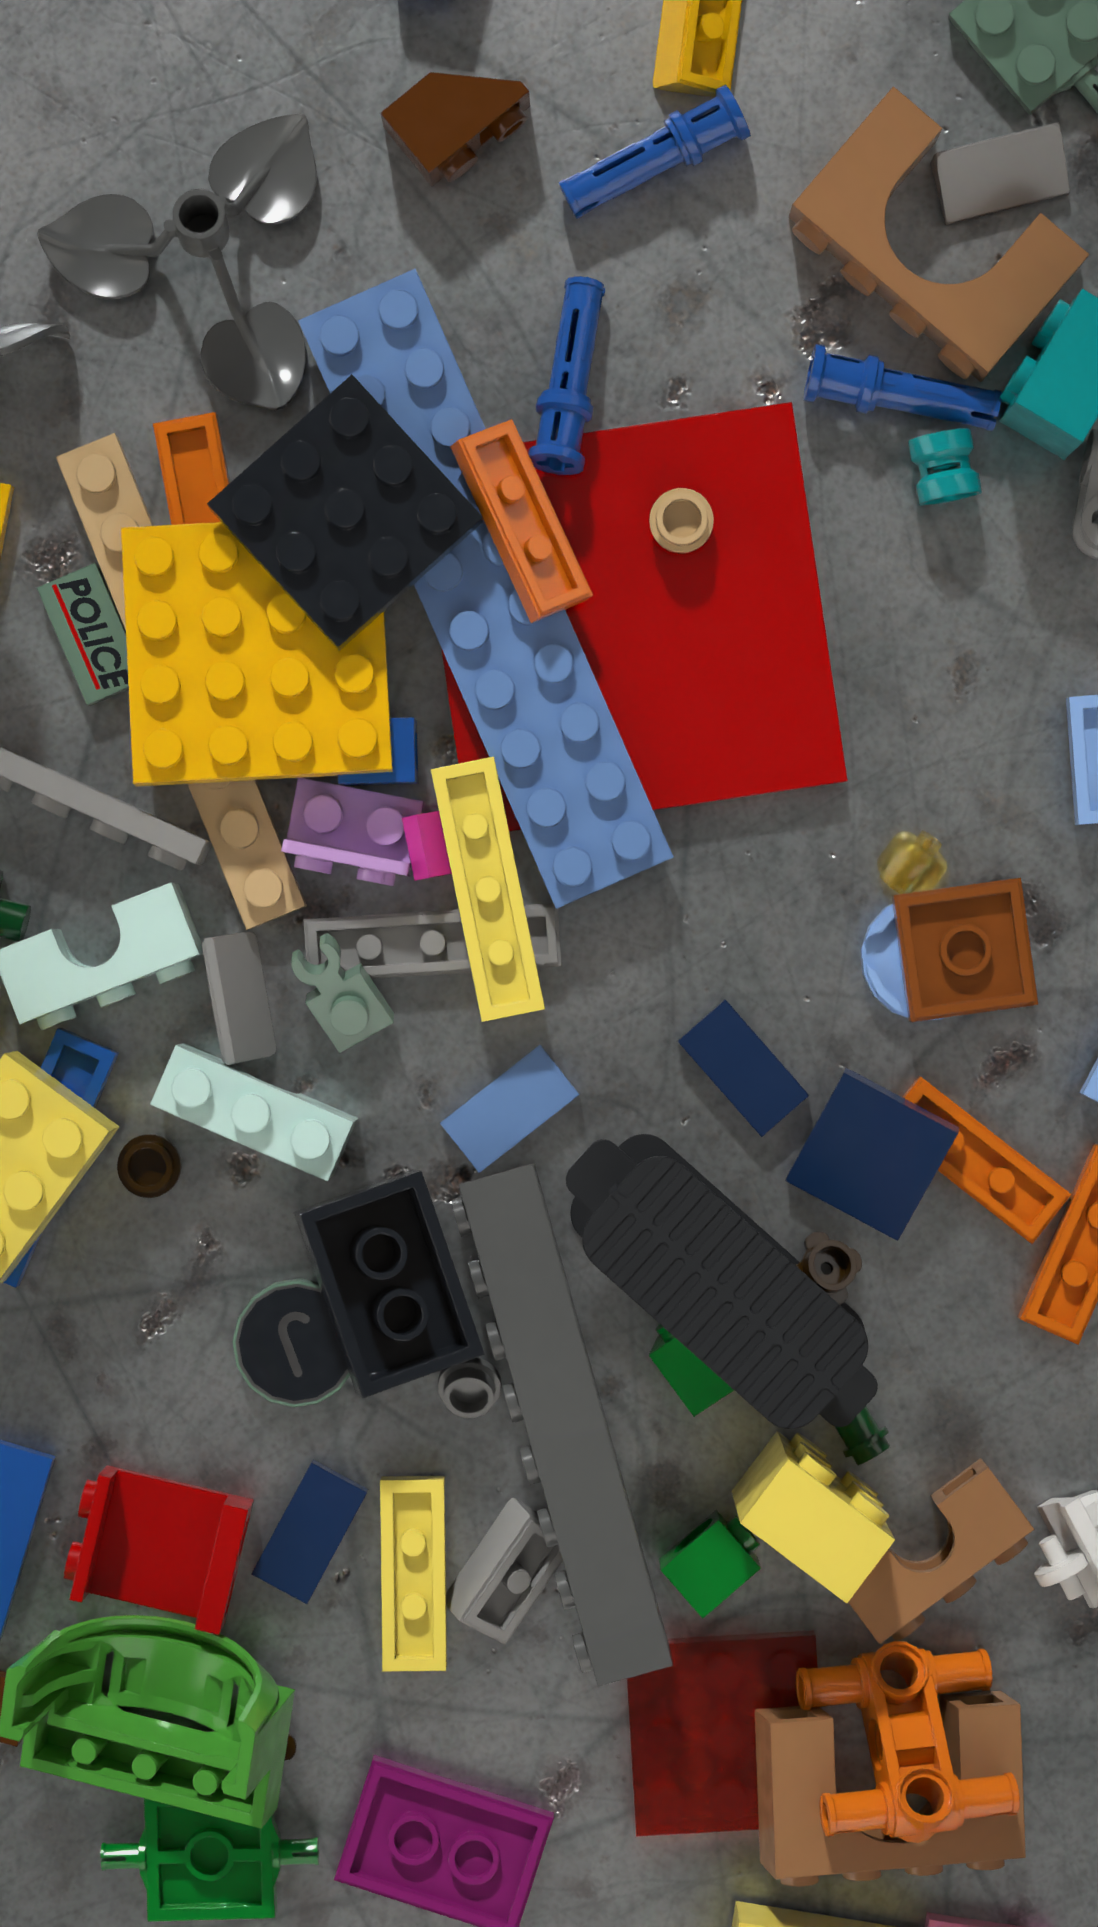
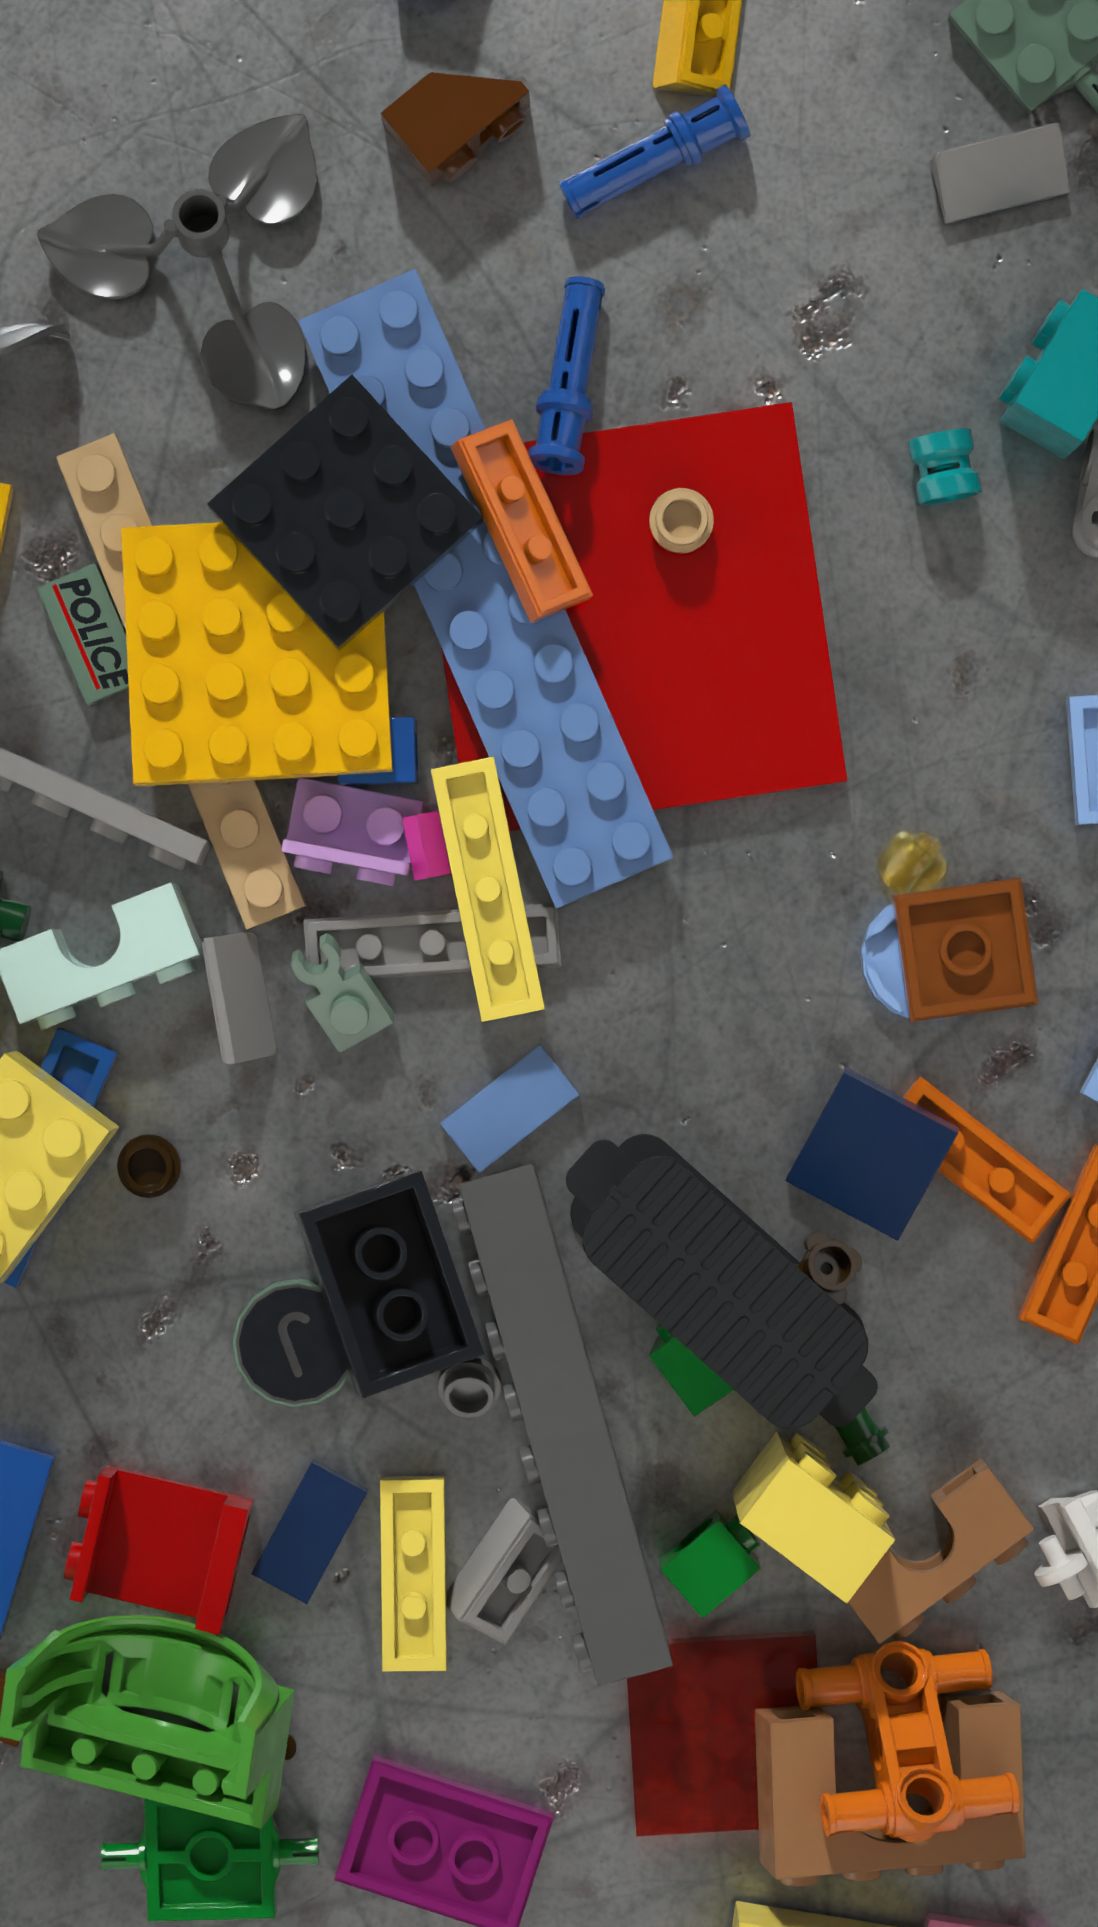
light aqua arch [150,1043,358,1181] -> none
orange tile [153,412,230,525] -> none
dark blue tile [677,999,809,1137] -> none
medium nougat arch [788,86,1090,382] -> none
blue pin [803,344,1002,432] -> none

